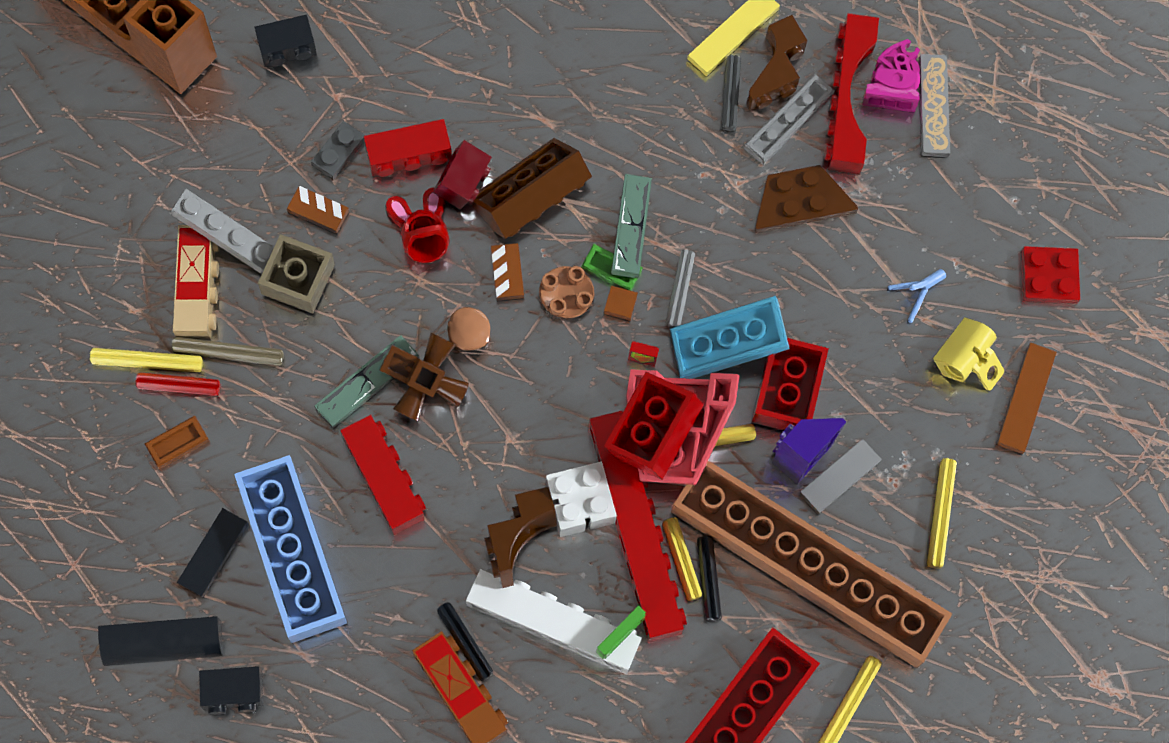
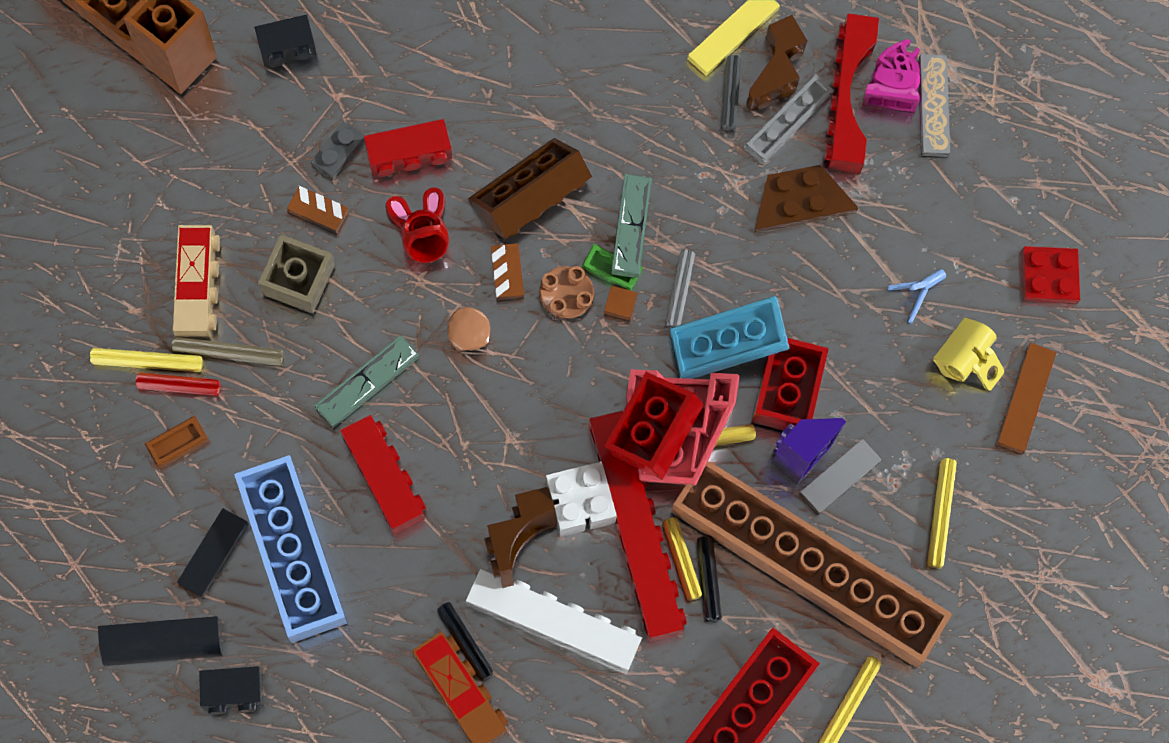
light grey plate [169,189,274,274] -> none
reddish brown brick [379,333,469,421] -> none
dark red brick [432,140,492,209] -> none
bright green tile [596,605,646,659] -> none
red tile [628,341,659,367] -> none

